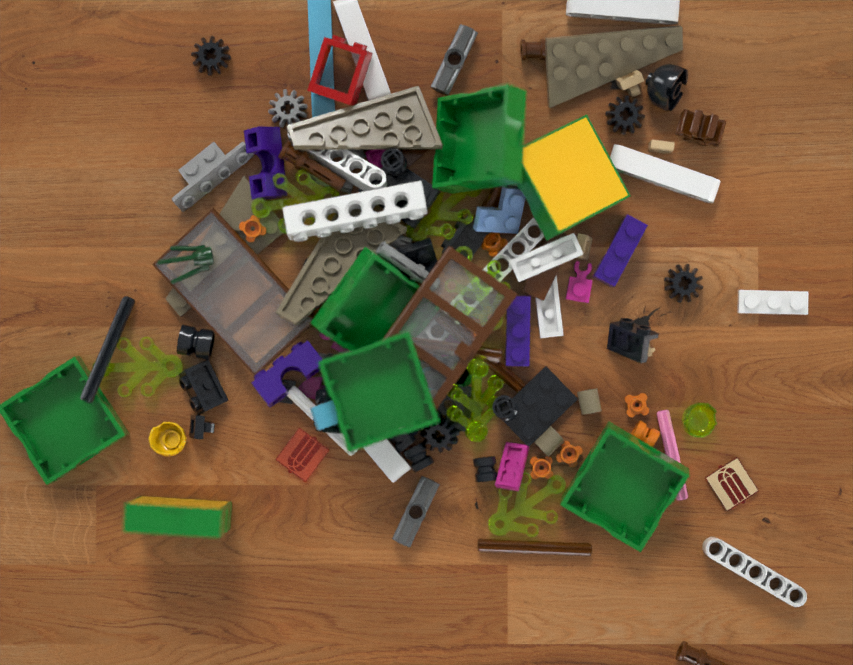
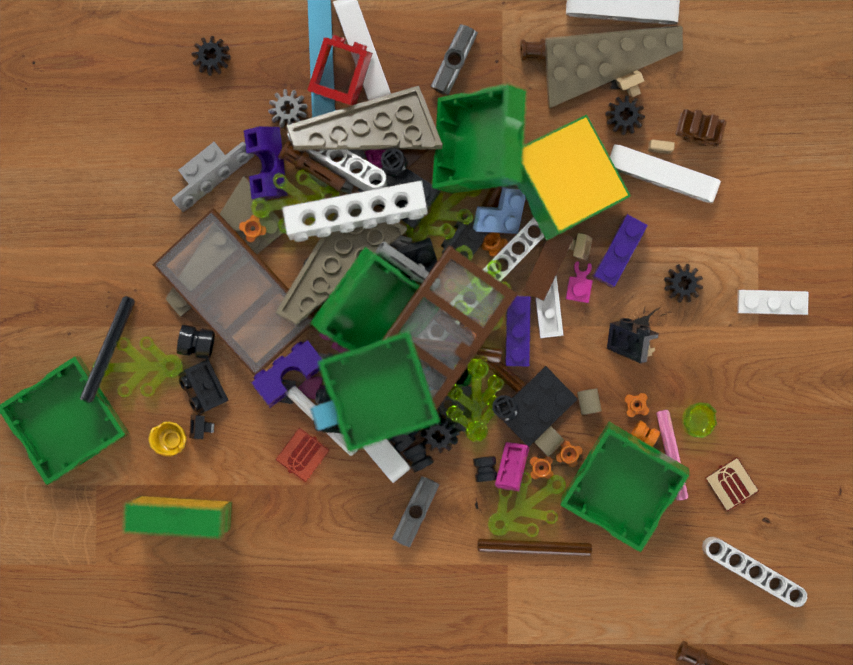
dark green plant [157,245,214,284] -> none
white plate [510,233,583,282] -> none
black cylinder [645,64,688,112] -> none

